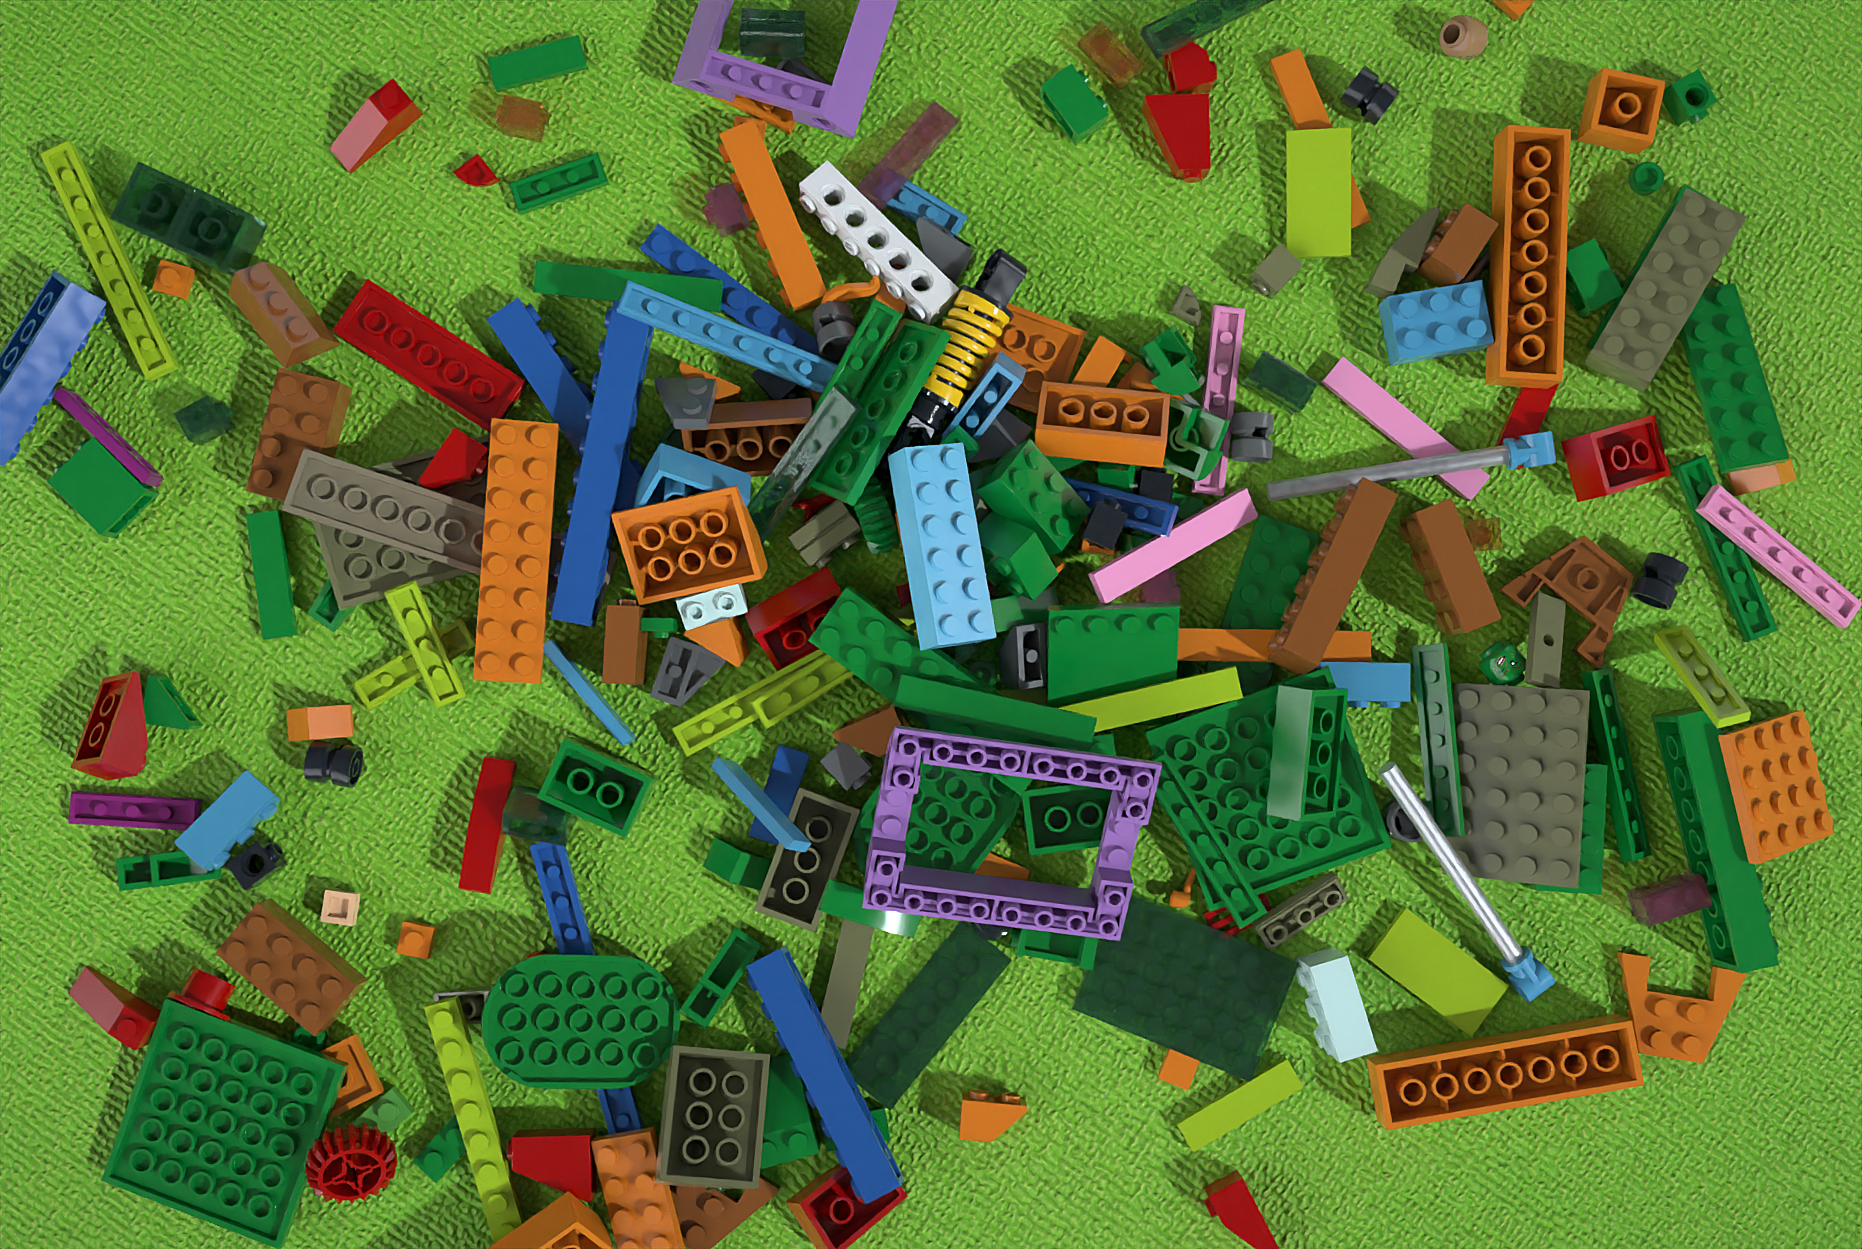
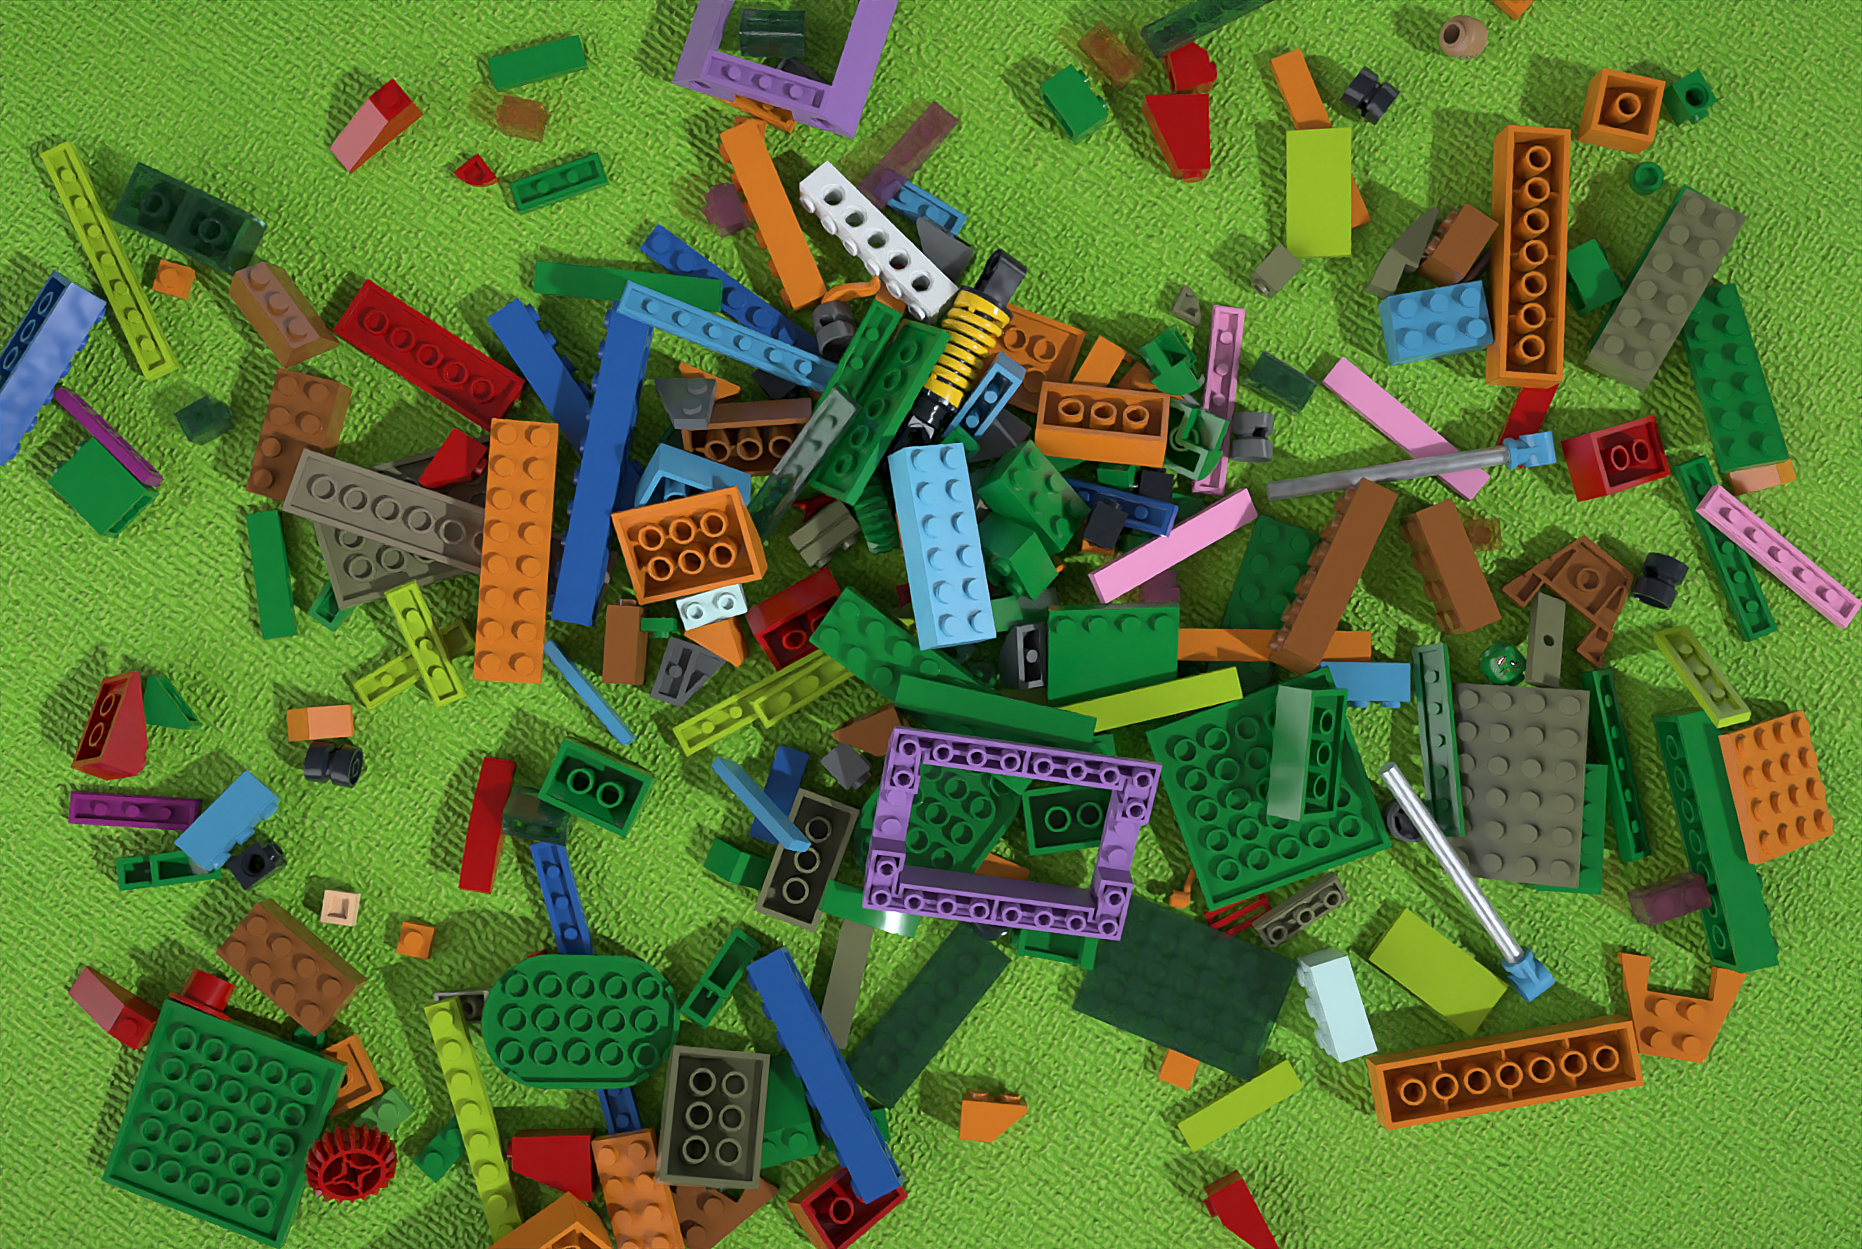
green tile [1147,749,1268,929] -> none

